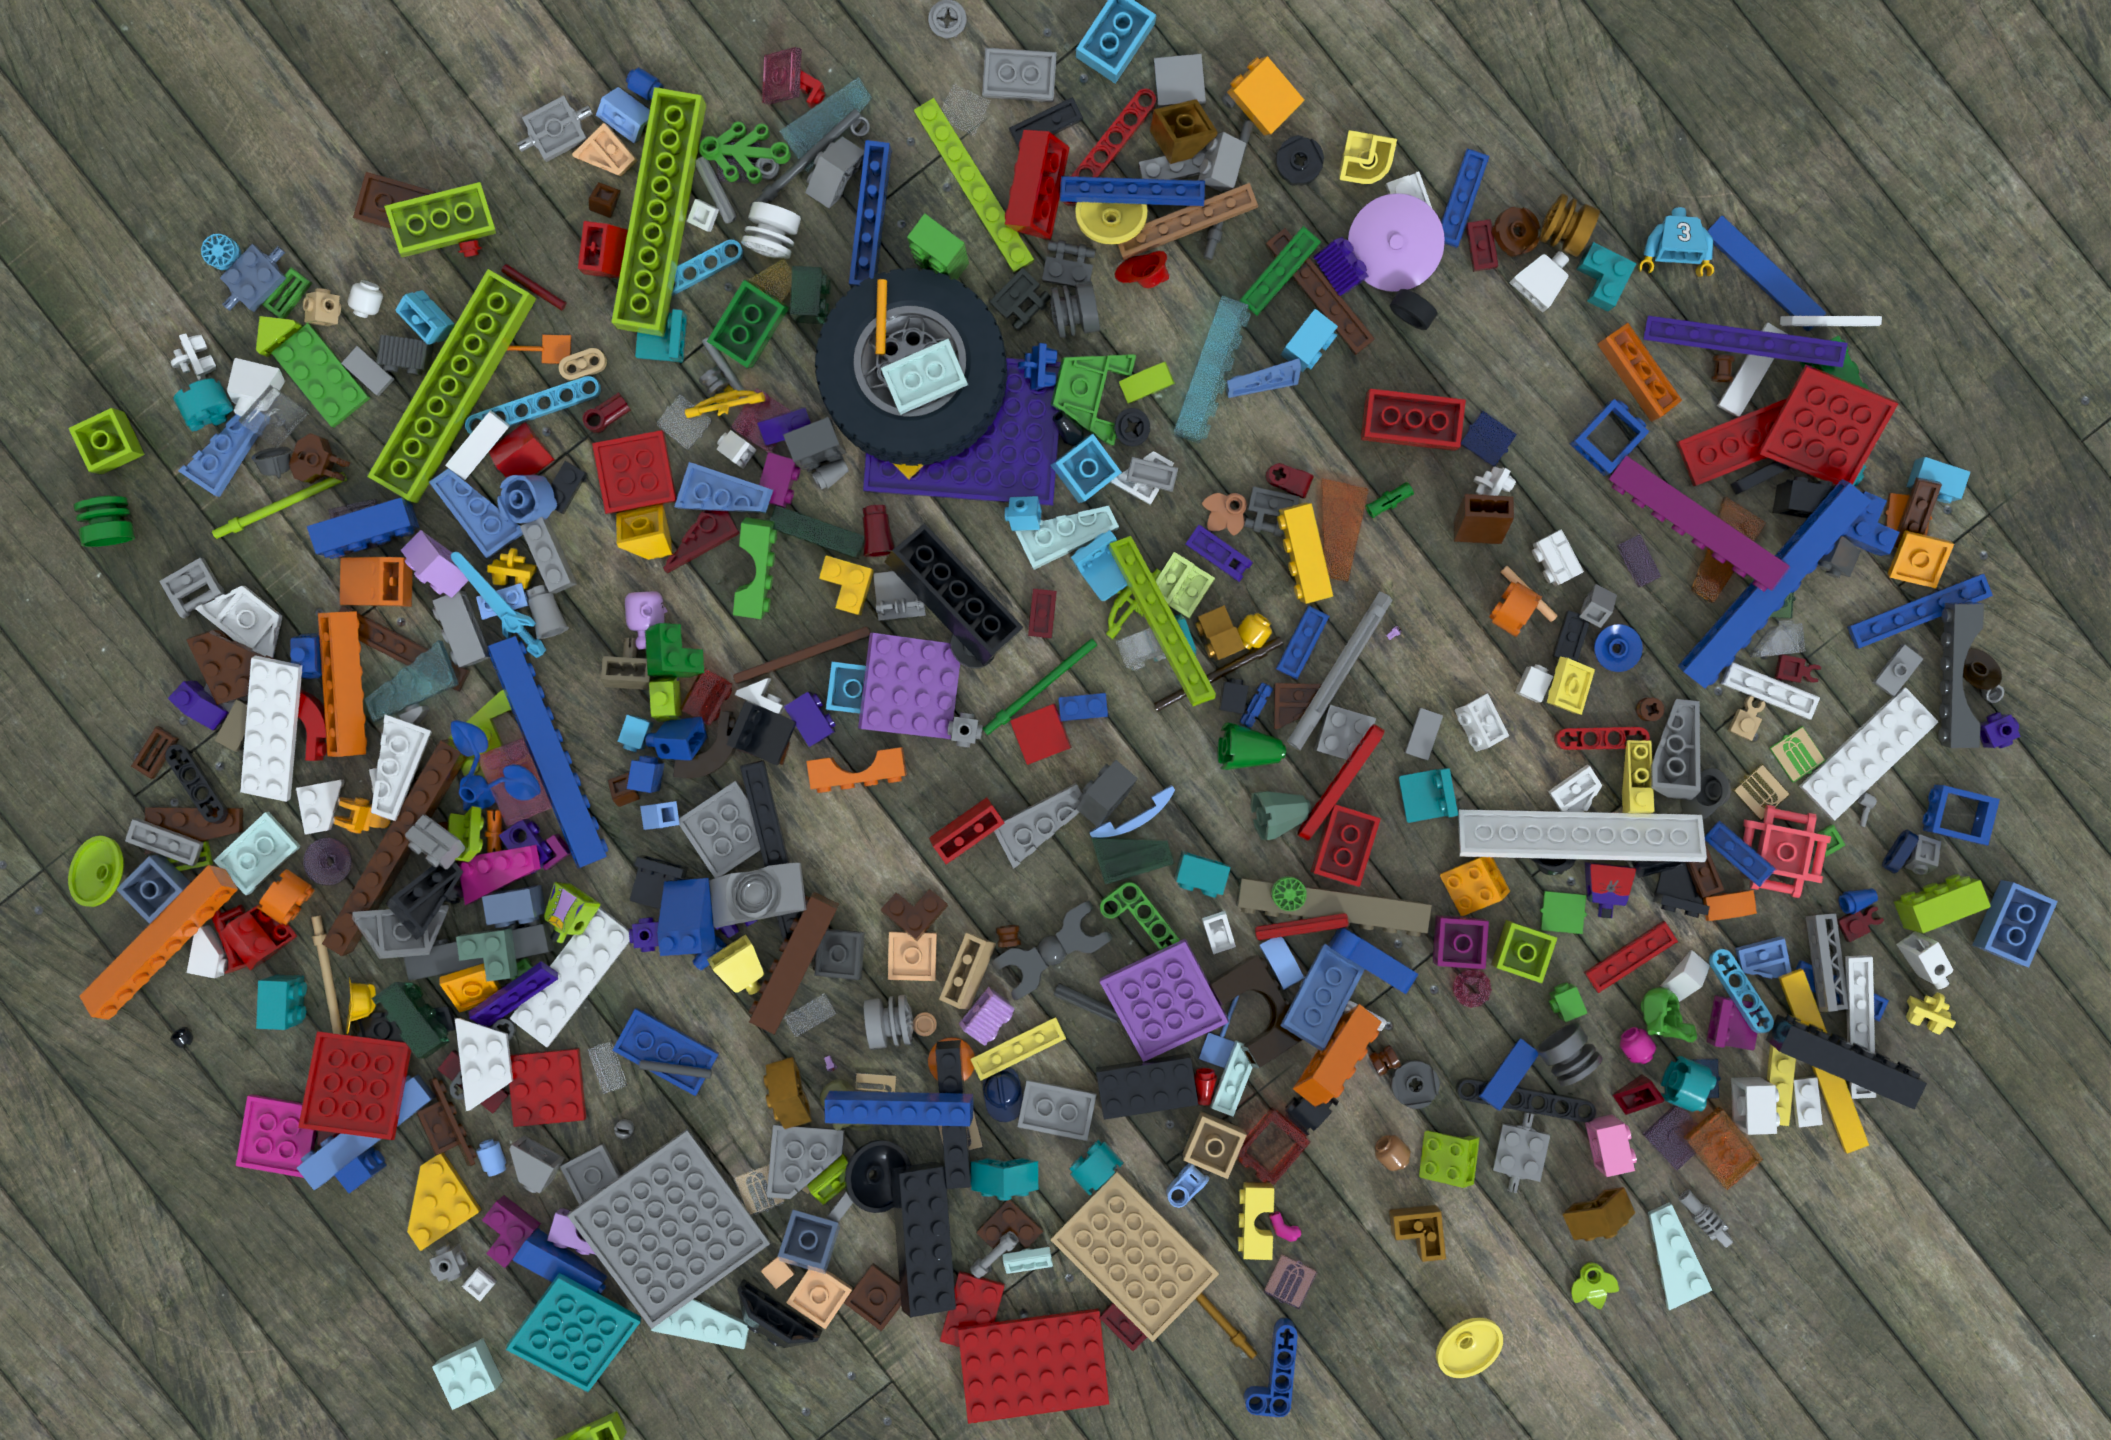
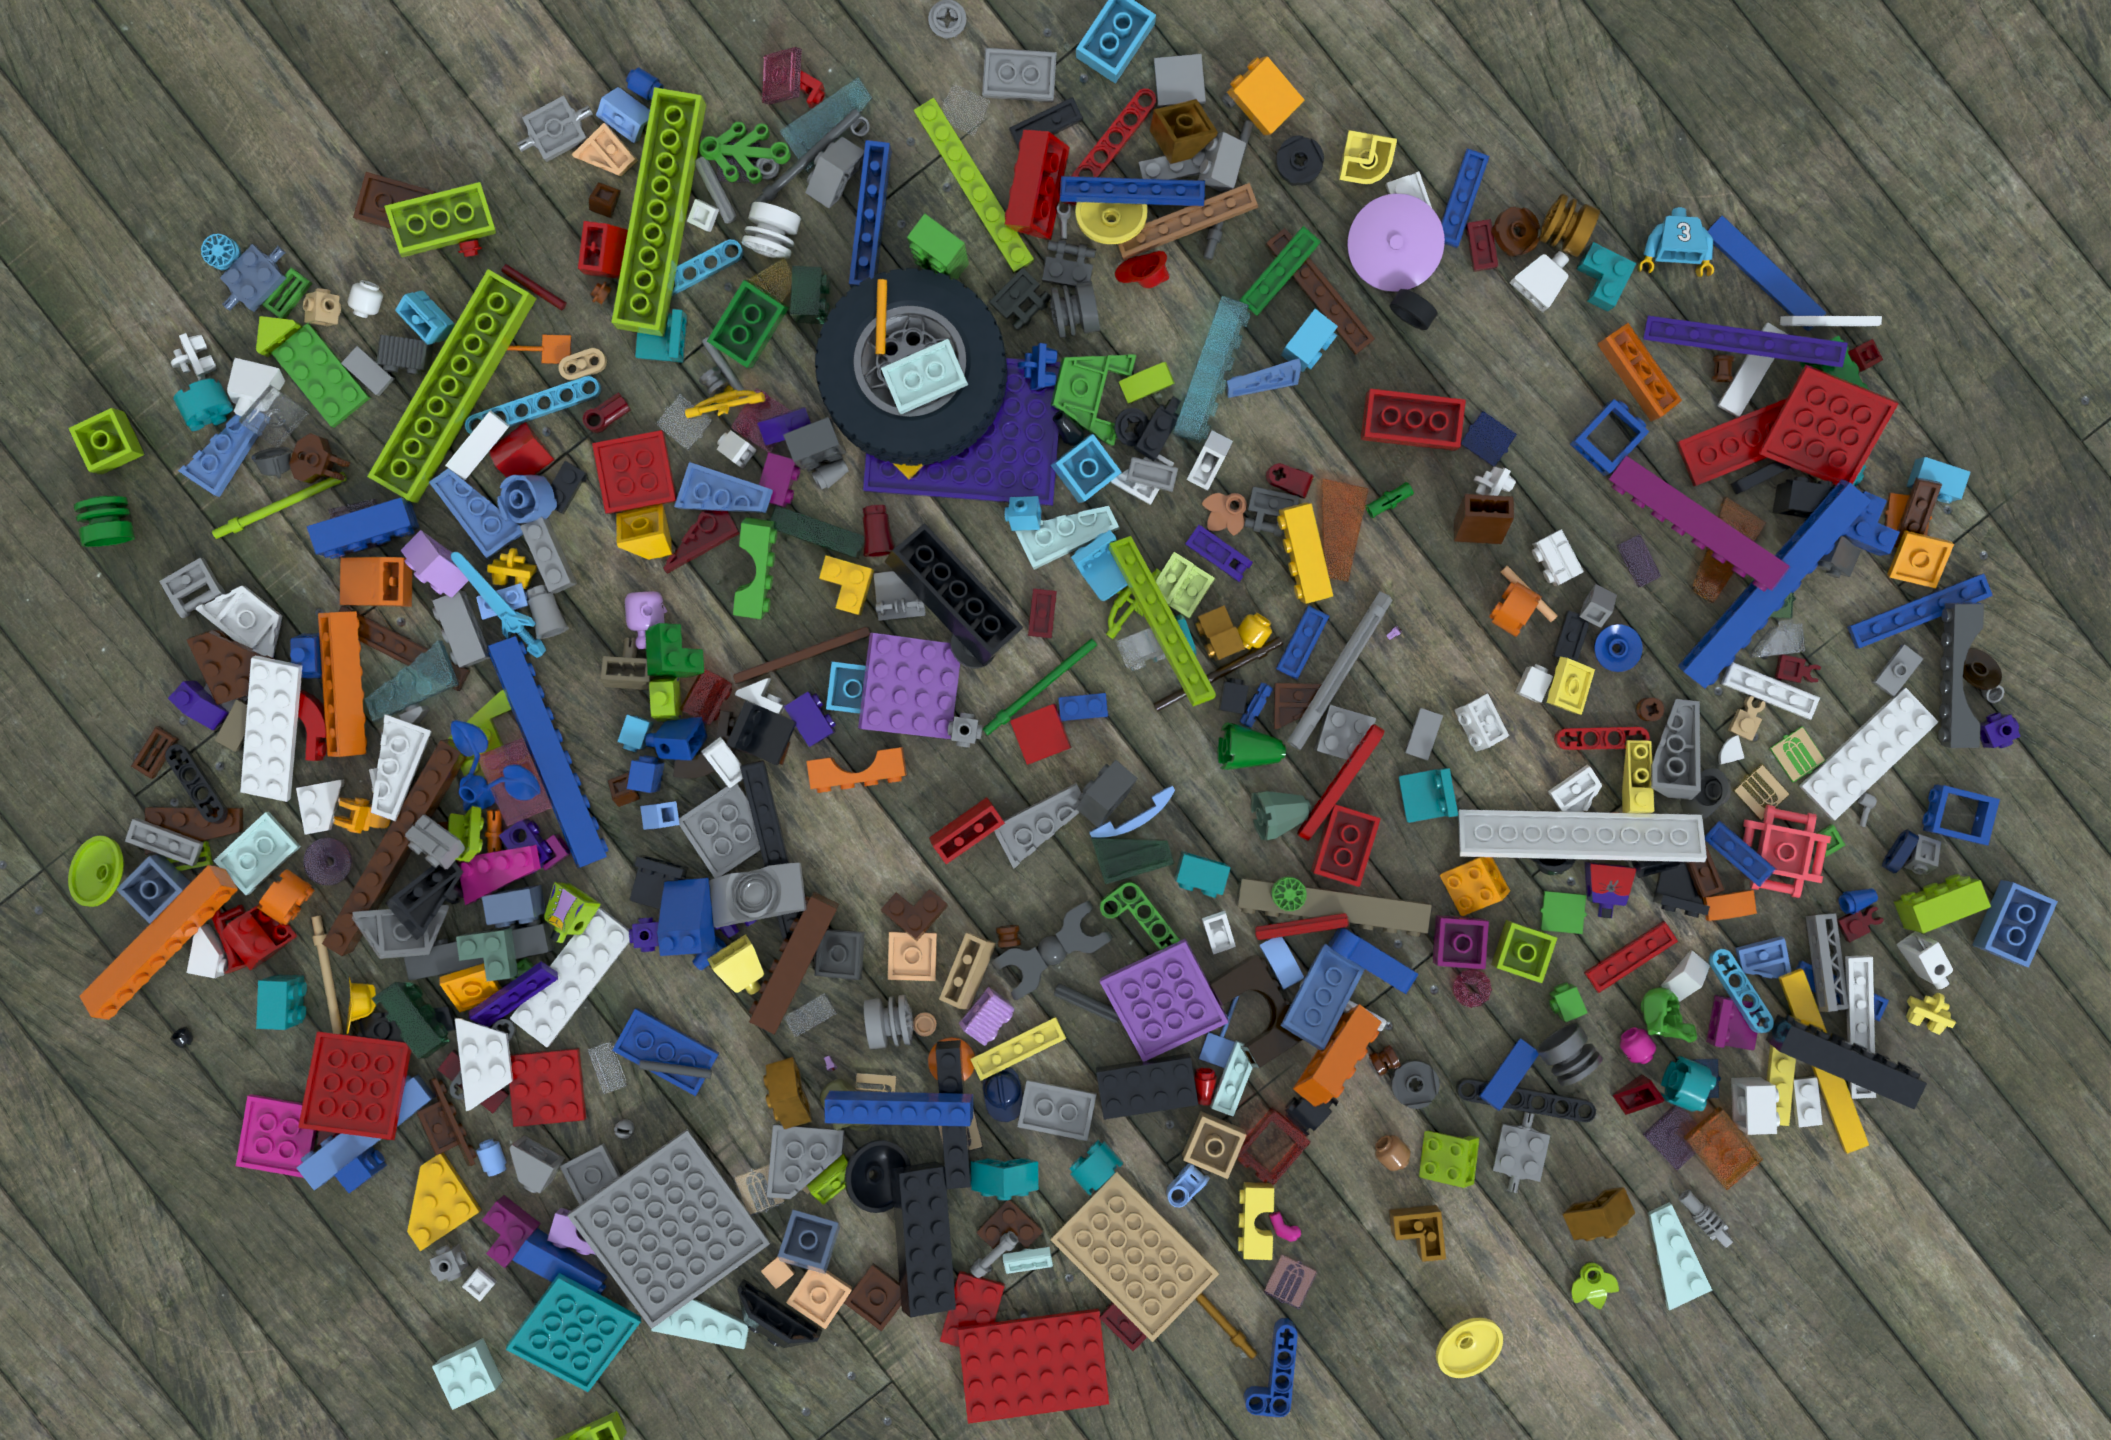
light grey beam [827,1191,853,1222] -> none
dark purple brick [1314,237,1369,296] -> none
bright pink brick [1585,1114,1636,1177] -> none
none -> dark orange plate [590,281,611,305]
none -> white tile [701,737,743,788]
none -> light grey hand [1057,204,1071,239]
none -> black hinge [1134,396,1181,461]
none -> white slope [1187,431,1233,491]
none -> white tile [1718,735,1744,764]
none -> dark red plate [1848,339,1883,373]

